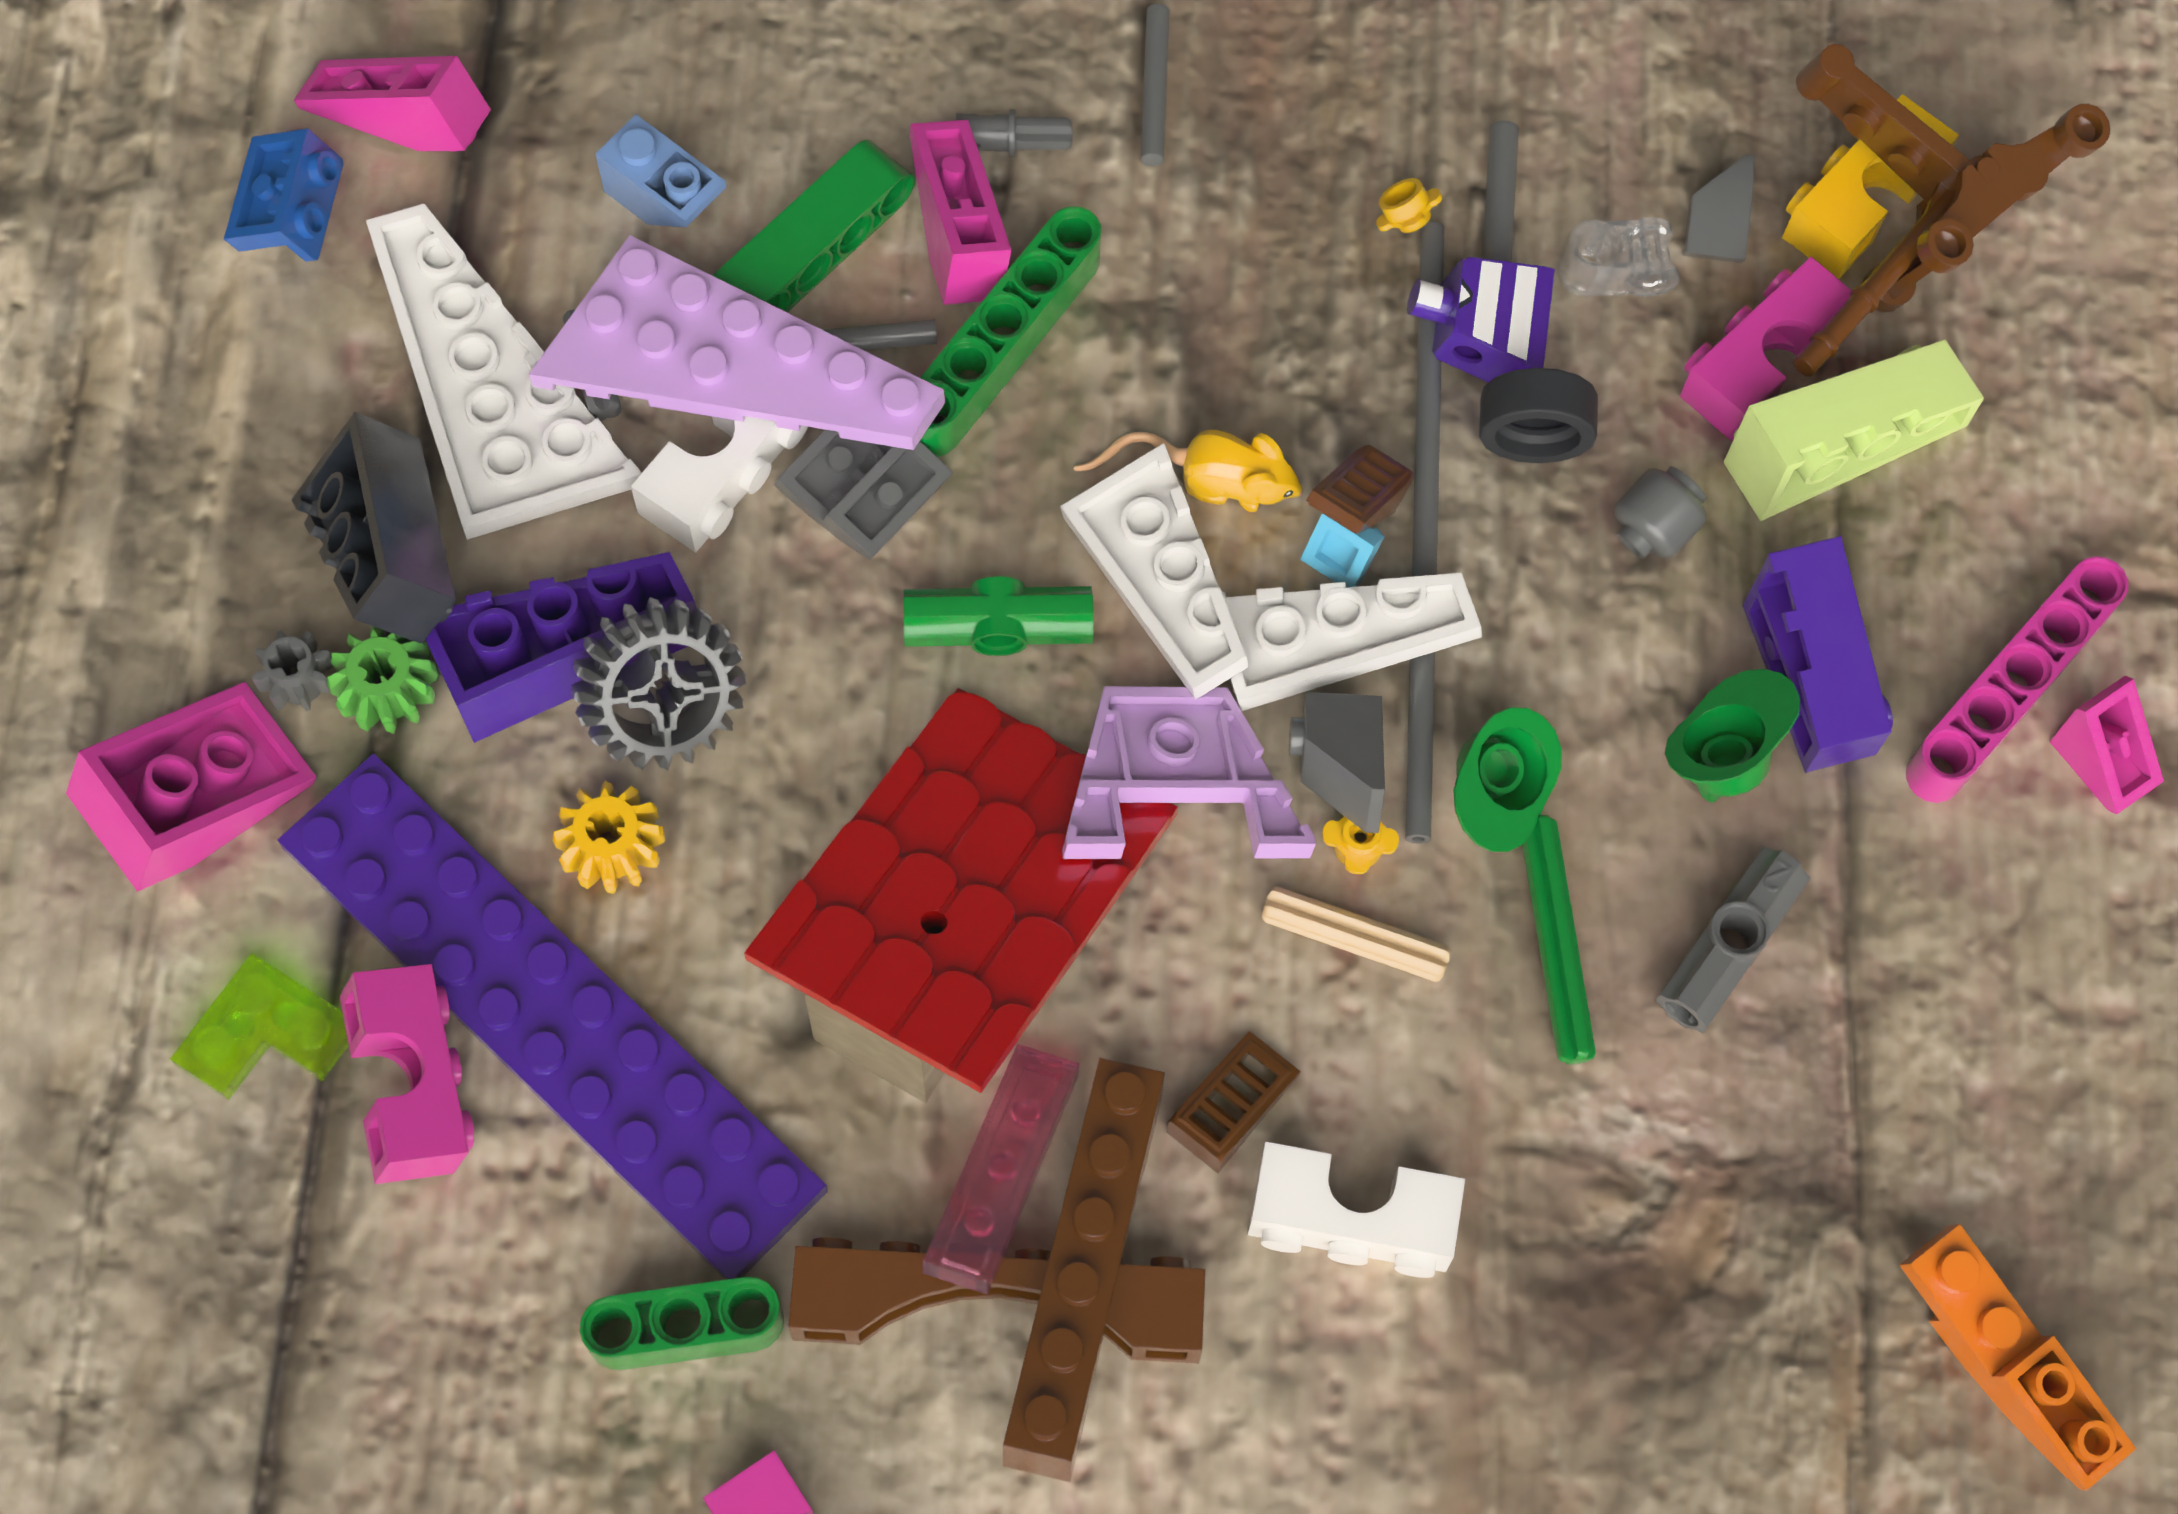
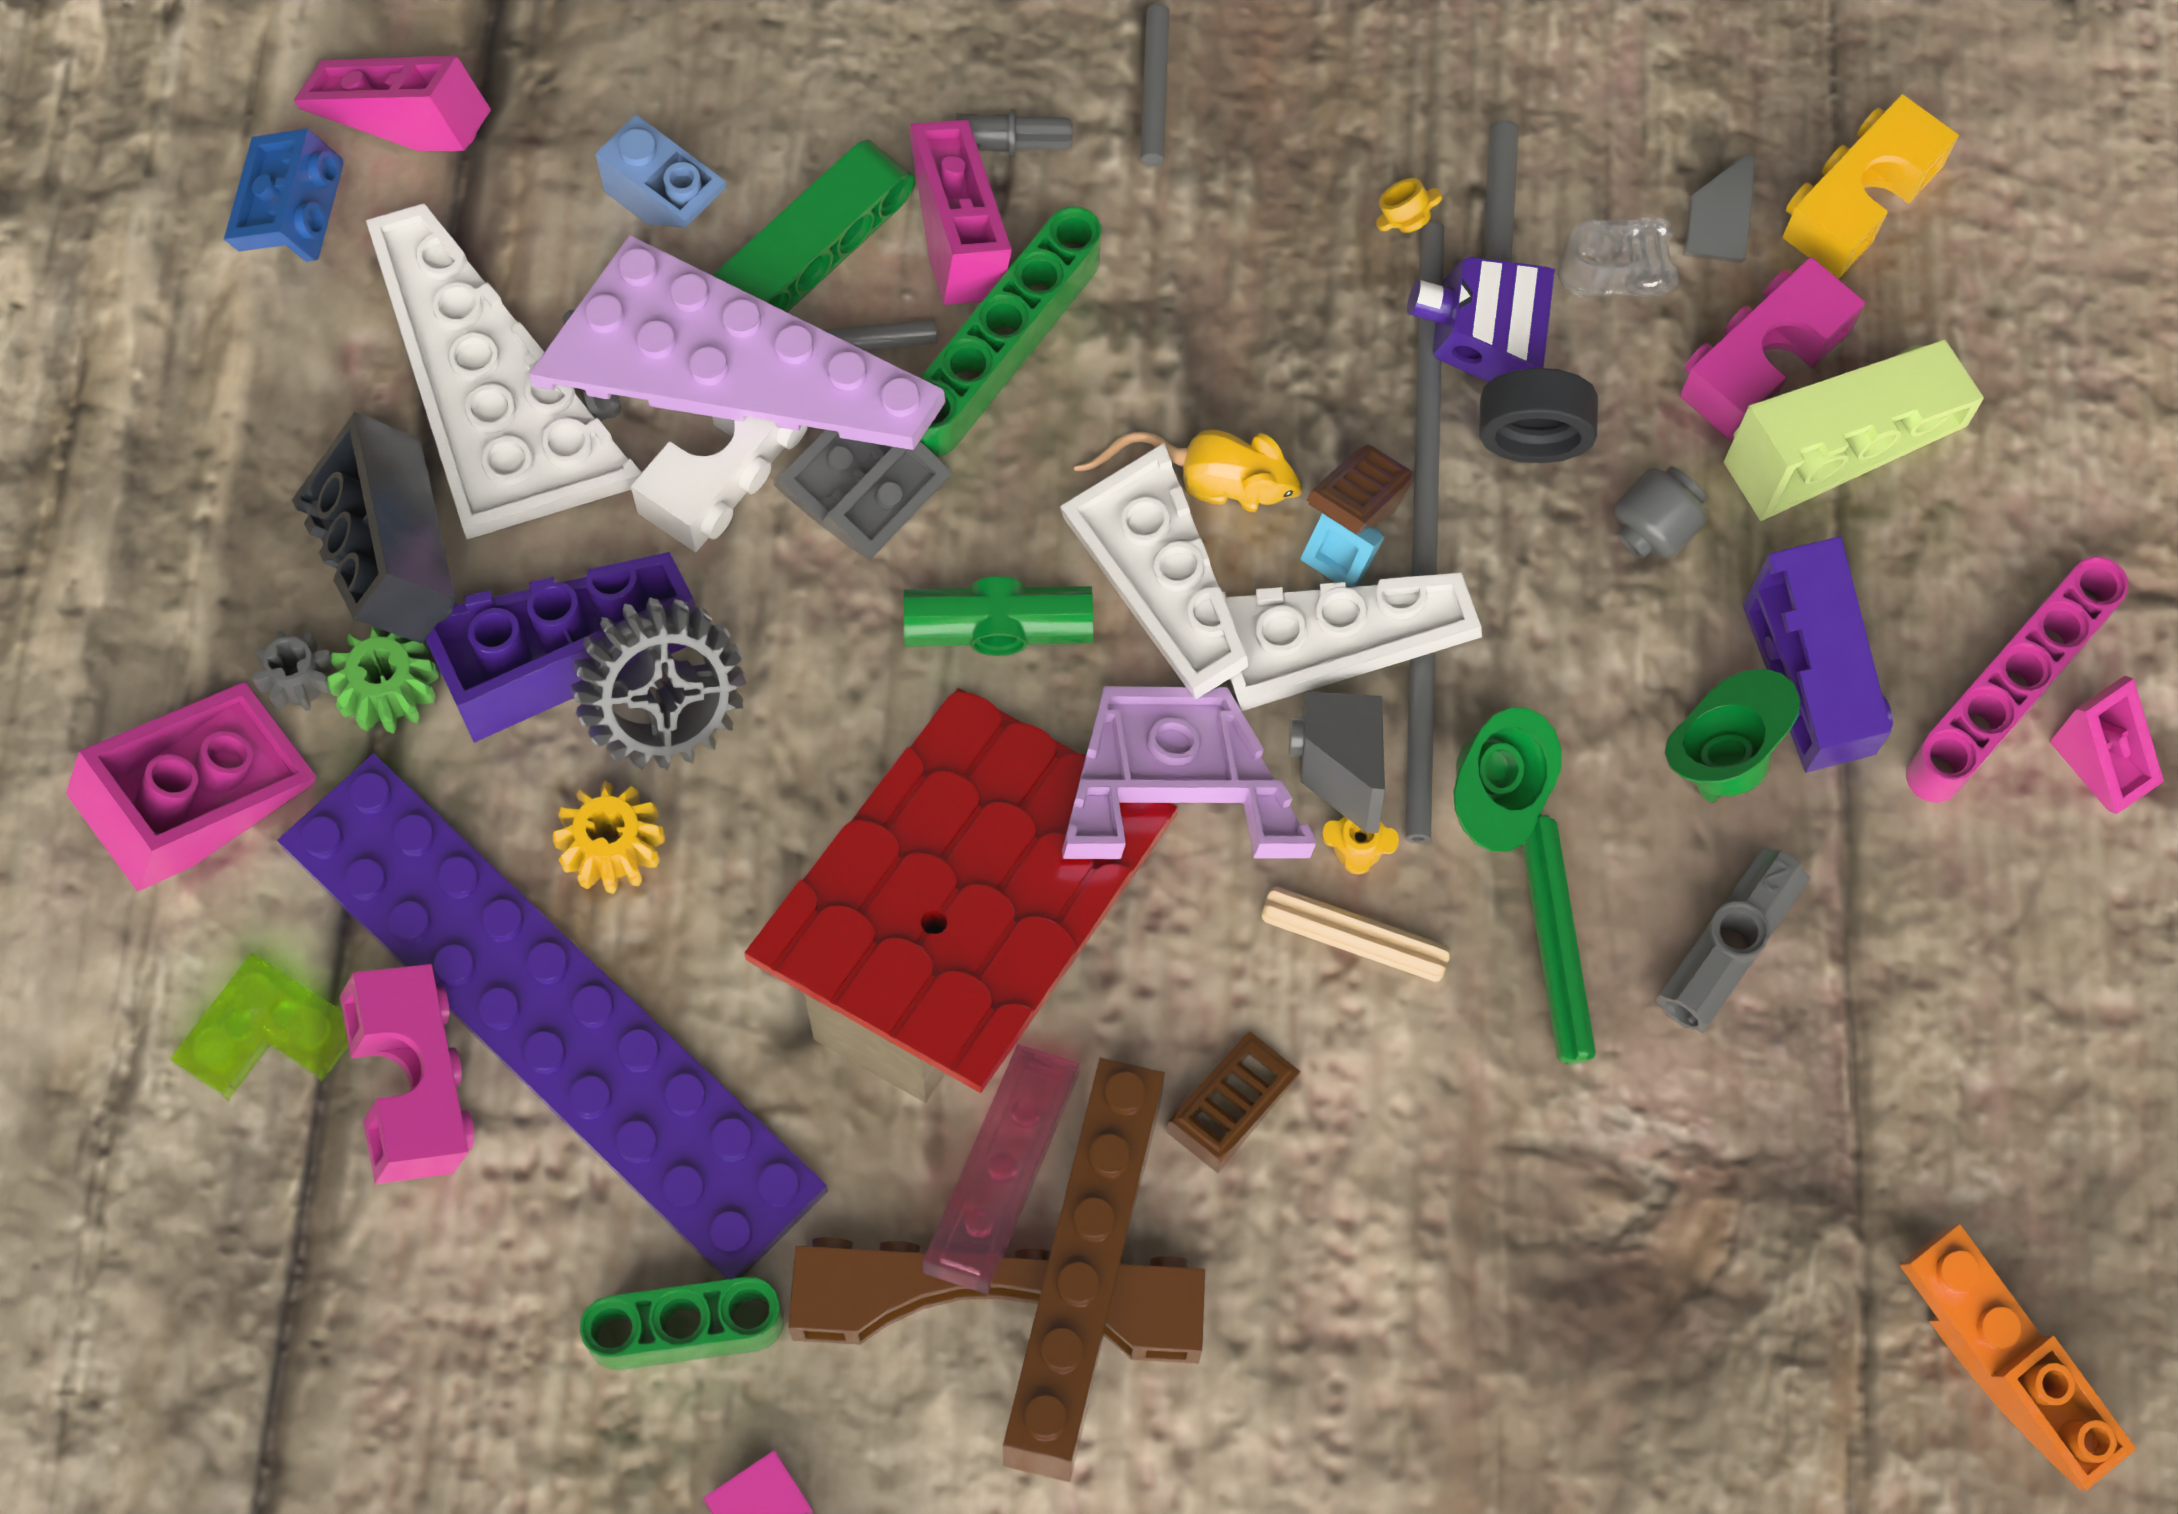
white arch [1248,1142,1465,1278] -> none
reddish brown piece [1793,44,2110,377] -> none

